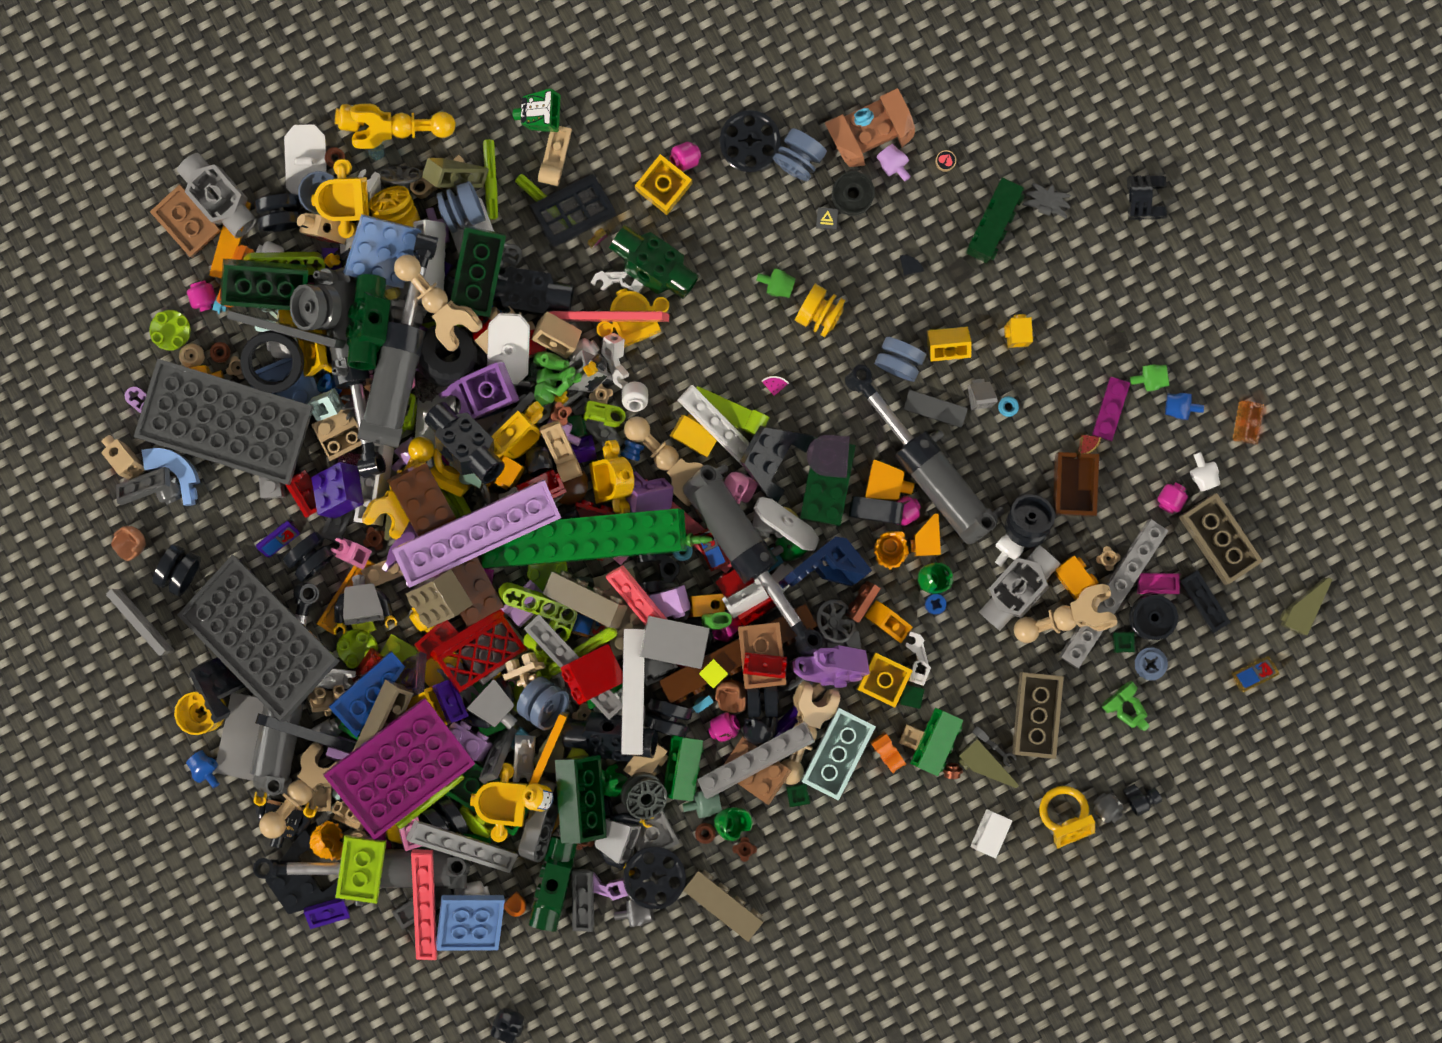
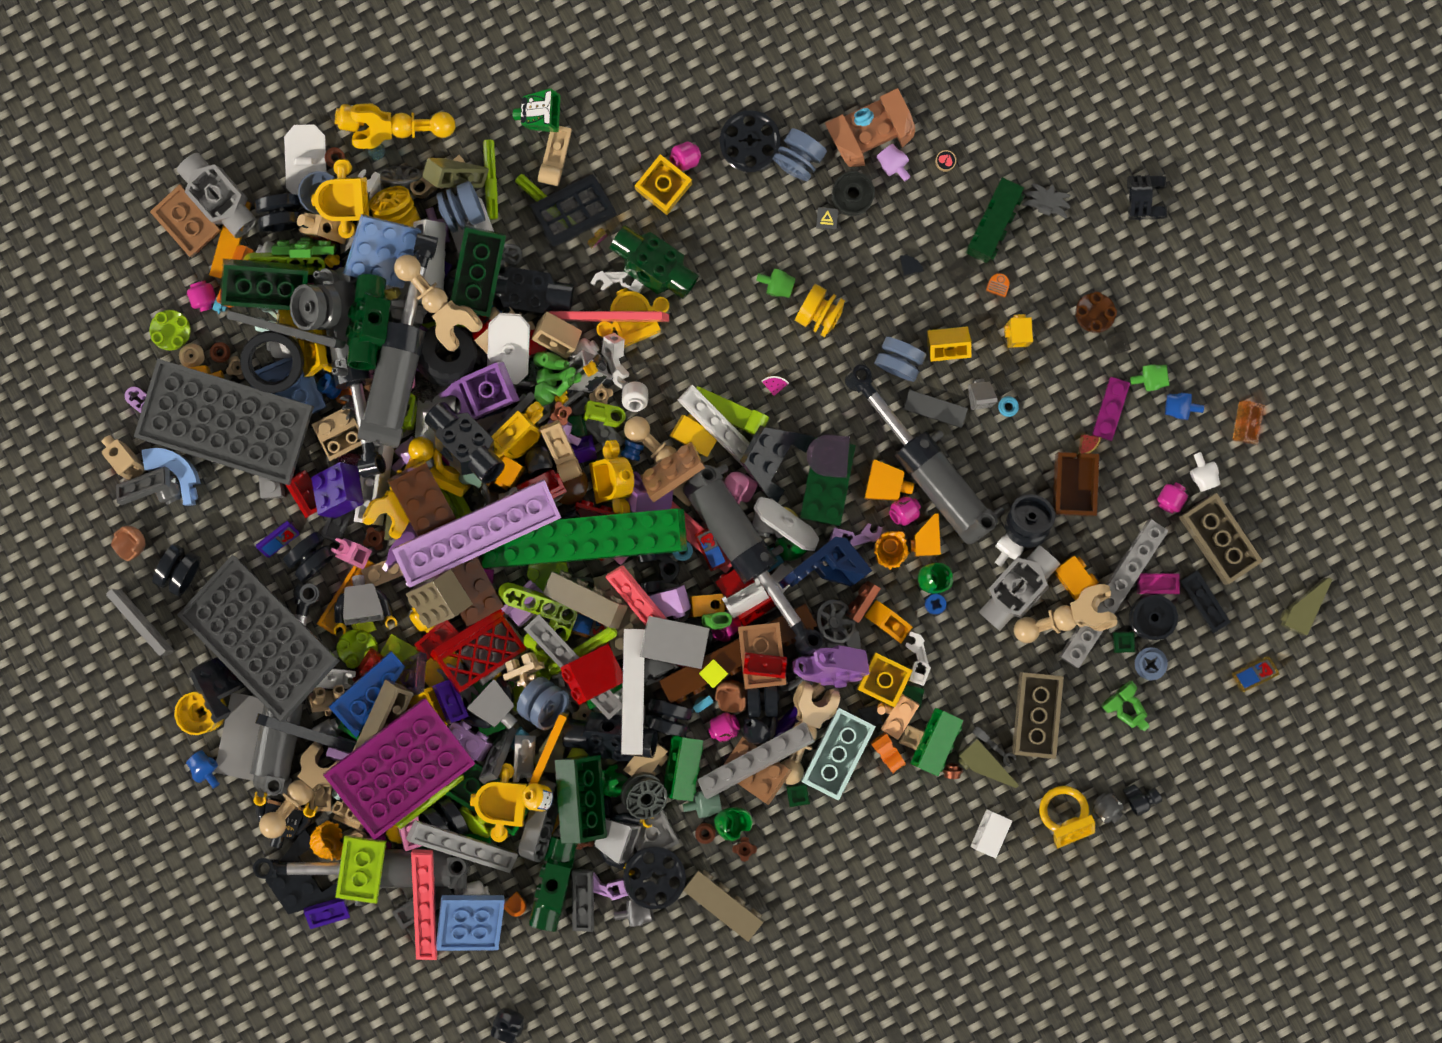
light aqua brick [308,388,344,421] -> none
bright green bar [686,533,713,547] -> none
black beam [848,496,905,524] -> none
tan plate [1096,546,1121,571] -> none
none -> bright green plate [272,237,336,258]
none -> medium nougat plate [640,442,705,502]
none -> lavender piece [829,523,882,547]
none -> black tile [858,704,883,725]
none -> light nougat plate [877,694,919,740]
none -> orange tile [986,274,1010,298]
none -> reddish brown dish [1075,292,1117,333]

